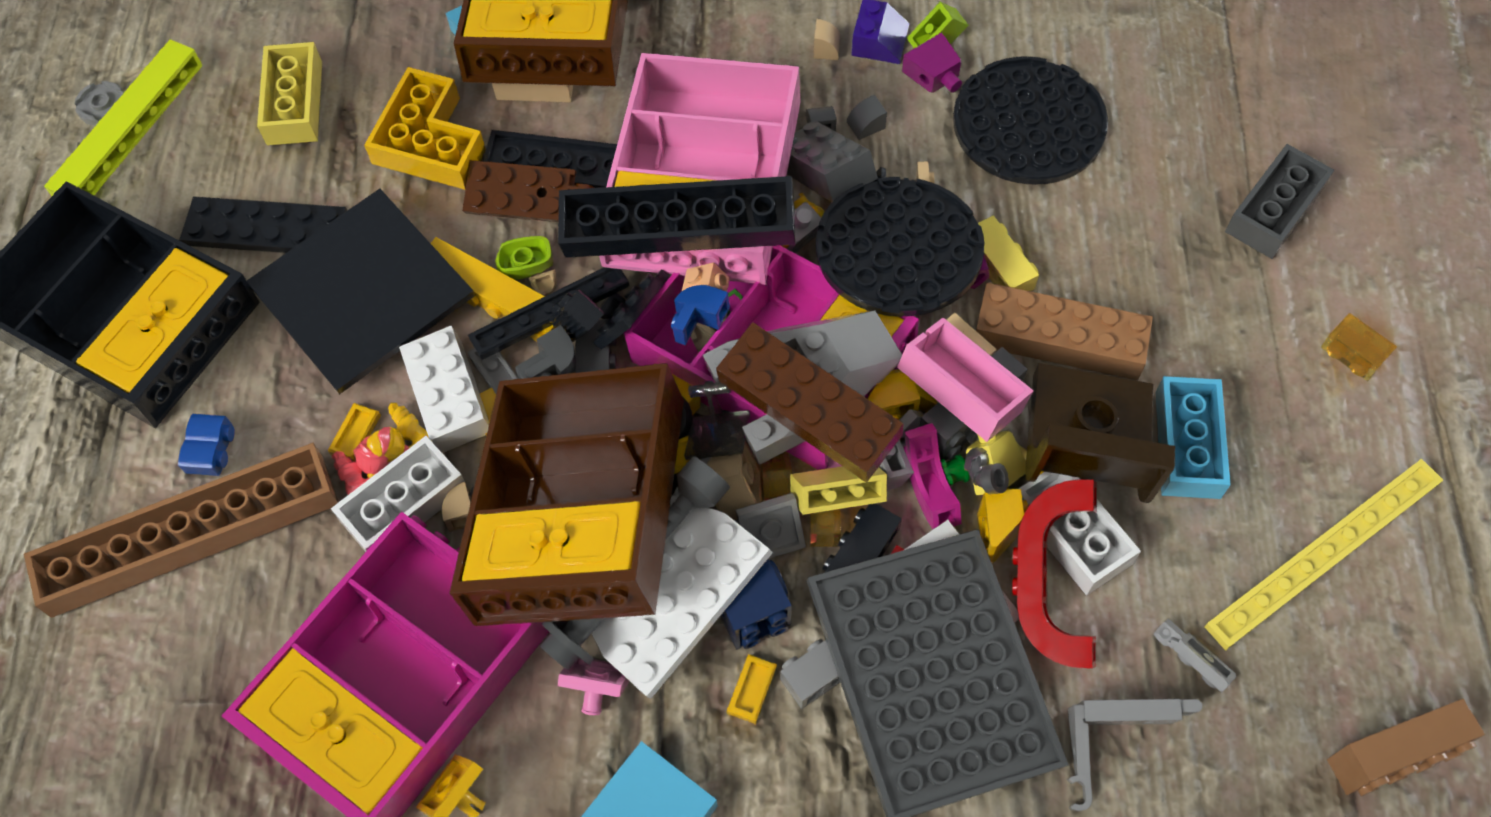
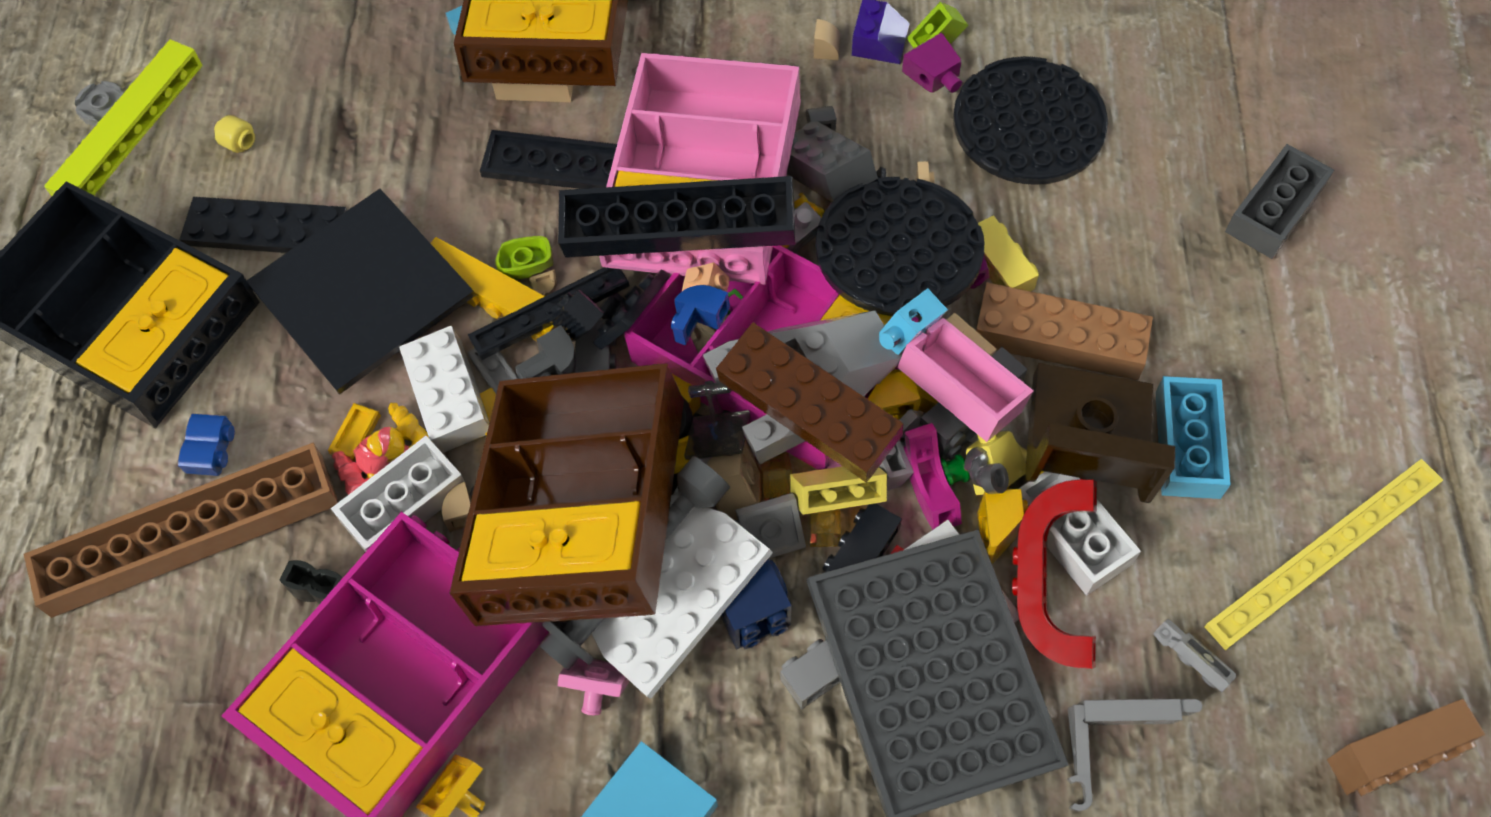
light yellow brick [257,42,322,145] -> none
yellow brick [364,67,486,190] -> none
reddish brown hinge [462,160,595,222] -> none
yellow tile [727,654,777,724] -> none
dark grey brick [847,94,887,140] -> none
clear yellow brick [1321,313,1397,381] -> none
none -> light yellow head [214,115,255,153]
none -> pearl dark grey brick [279,560,342,604]
none -> medium azure torso [879,288,948,355]

